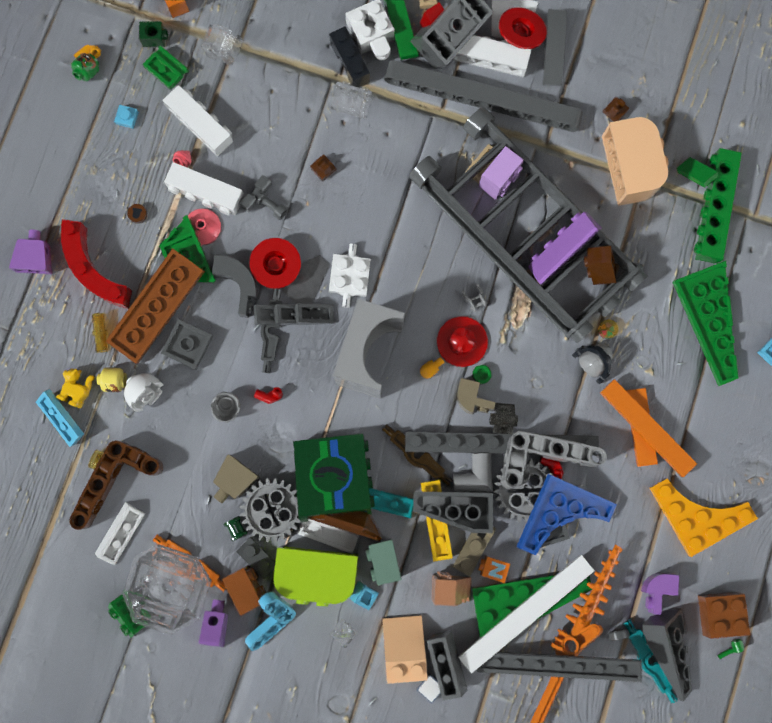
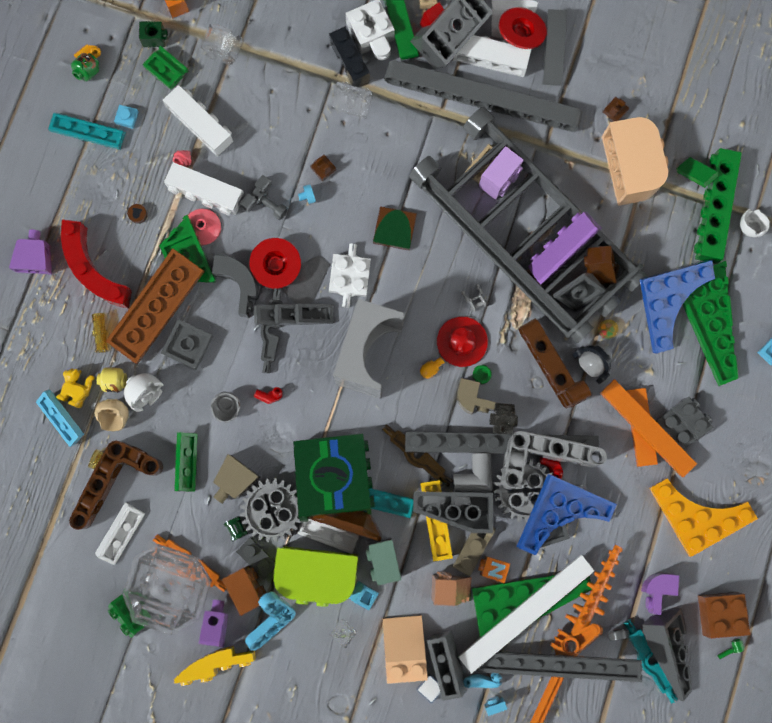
none -> teal tile [48,113,126,150]
none -> tan hair [94,399,129,432]
none -> green plate [174,432,198,492]
none -> yellow slope [174,646,256,686]
none -> medium azure tile [298,184,316,204]
none -> dark green tile [373,206,417,251]
none -> medium azure arm [464,673,502,688]
none -> medium azure plate [484,697,507,716]
none -> reddish brown beam [518,318,592,409]
none -> dark grey slope [553,273,606,312]
none -> plate [639,260,715,354]
none -> dark grey plate [656,397,714,450]
none -> white hair [740,209,770,237]

